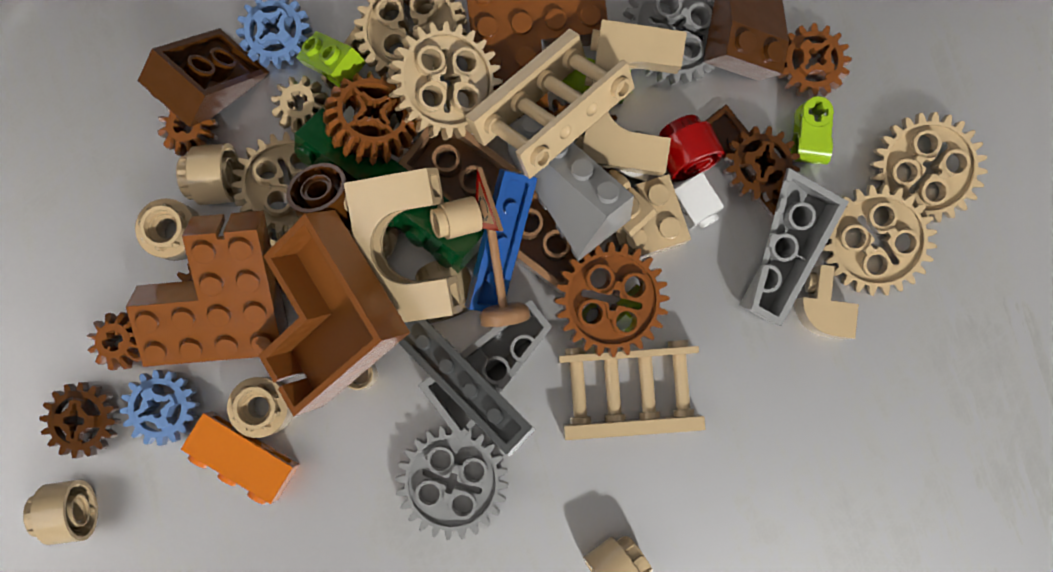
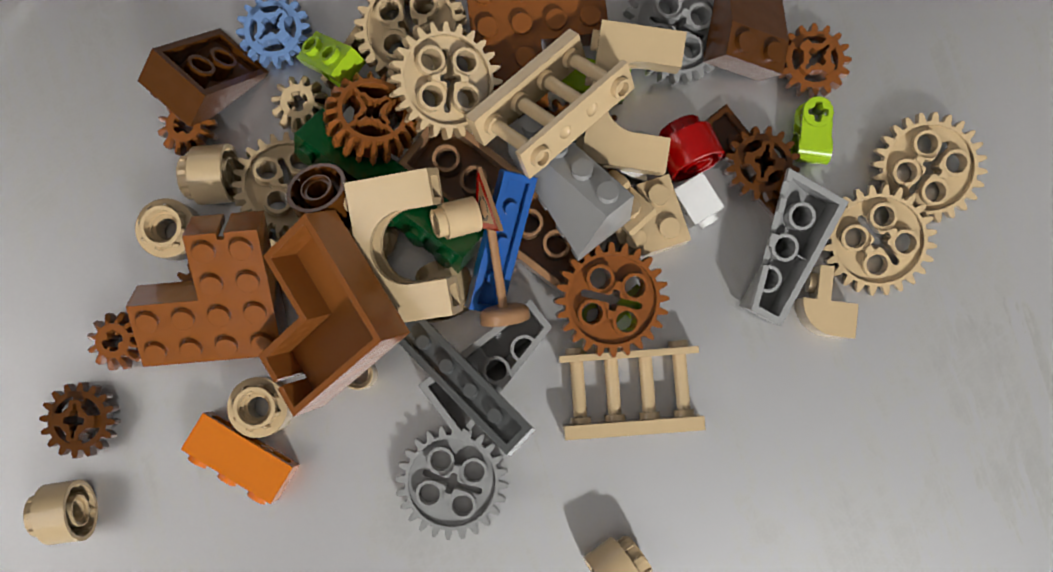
medium blue gear [120,370,200,446] -> none

